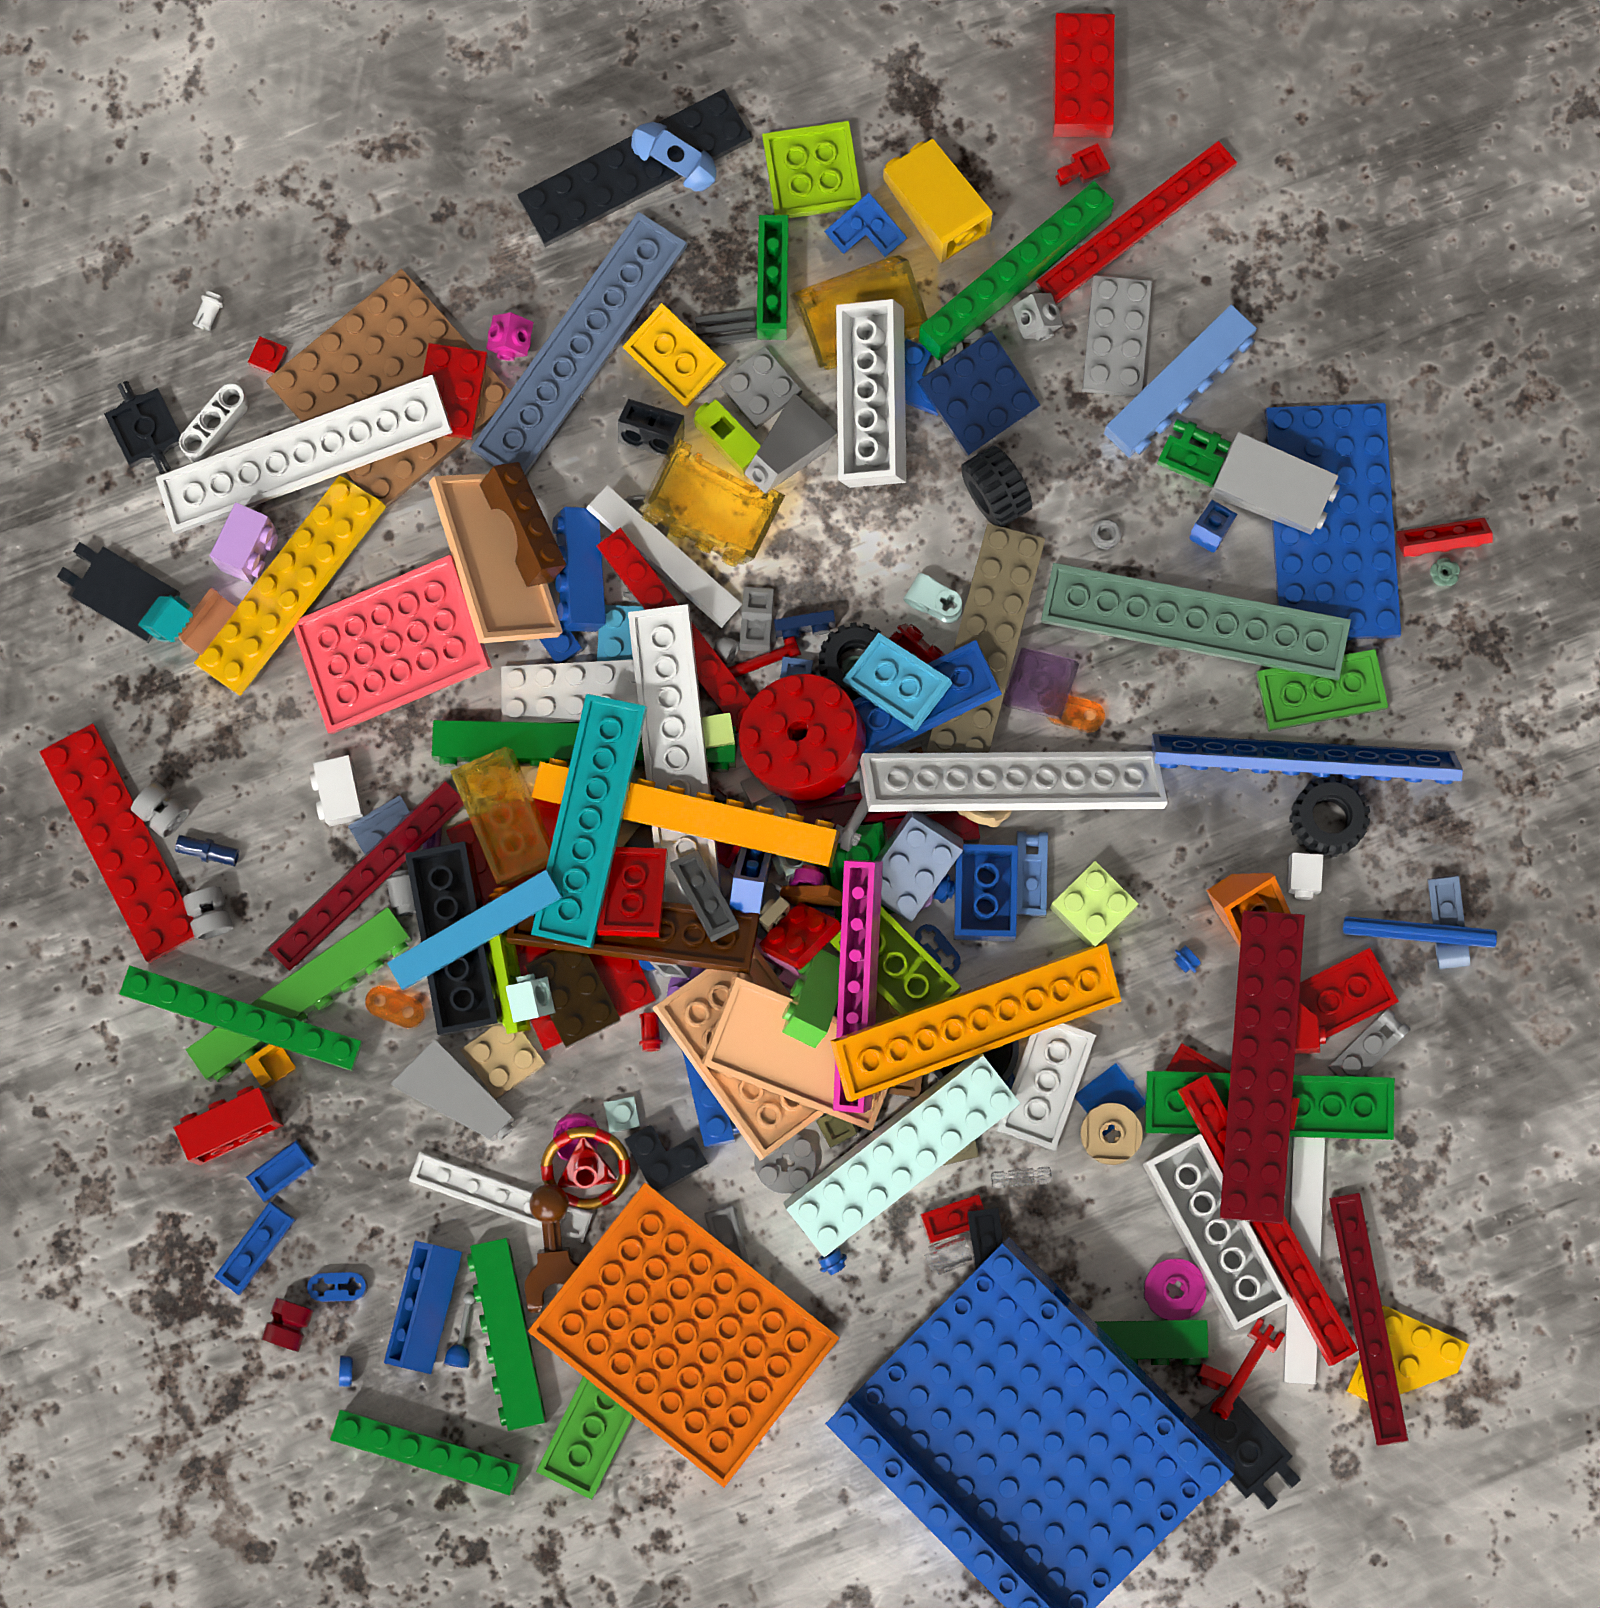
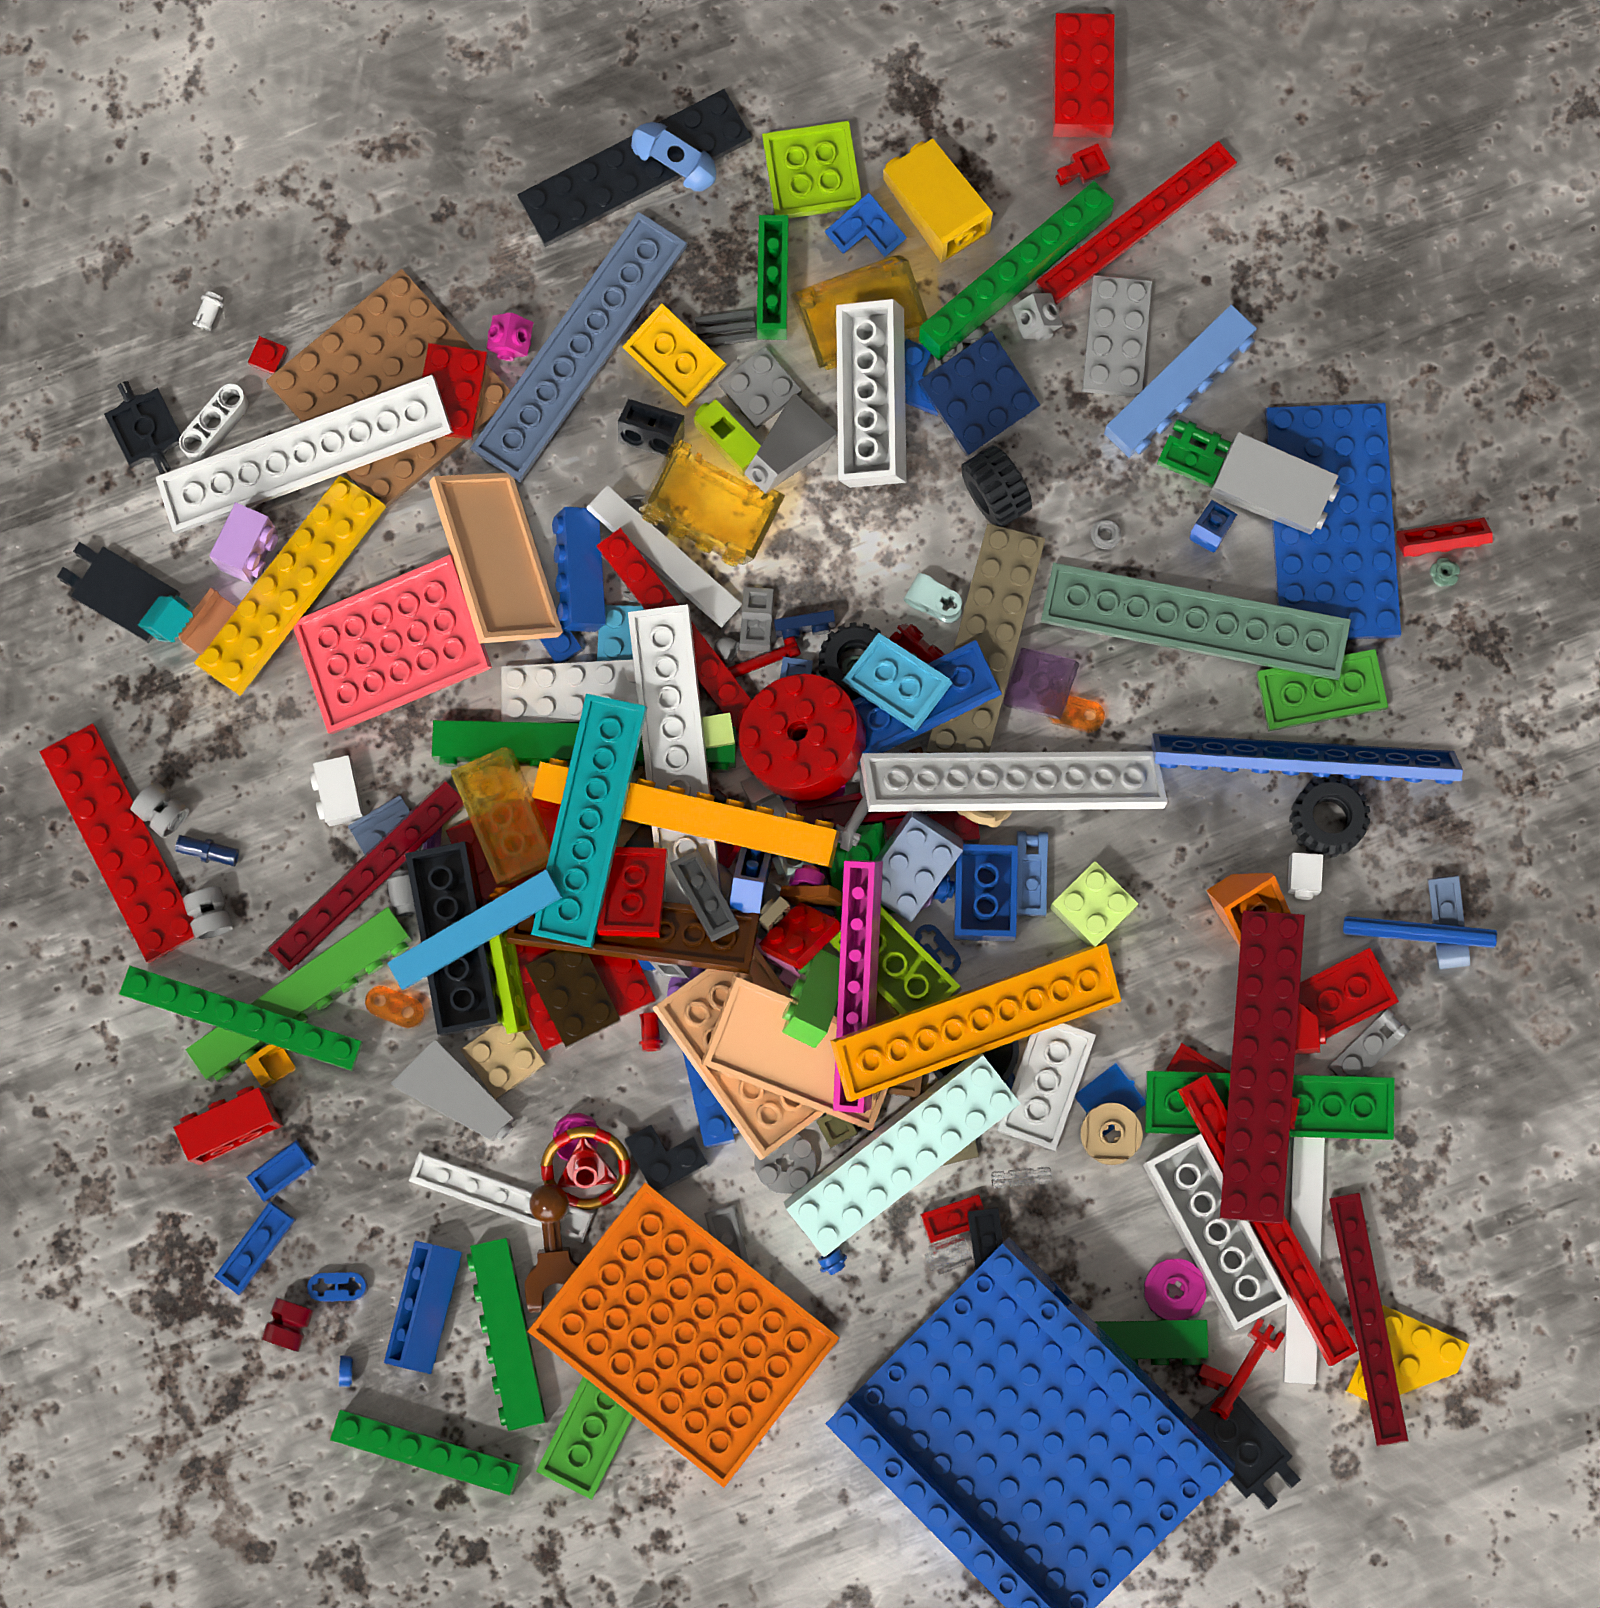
hinge [444,1292,475,1369] -> none
reddish brown arch [479,462,567,587] -> none
light aqua brick [505,974,555,1023] -> none
light aqua plate [604,1096,641,1133] -> none
blue plate [1174,945,1201,973] -> none

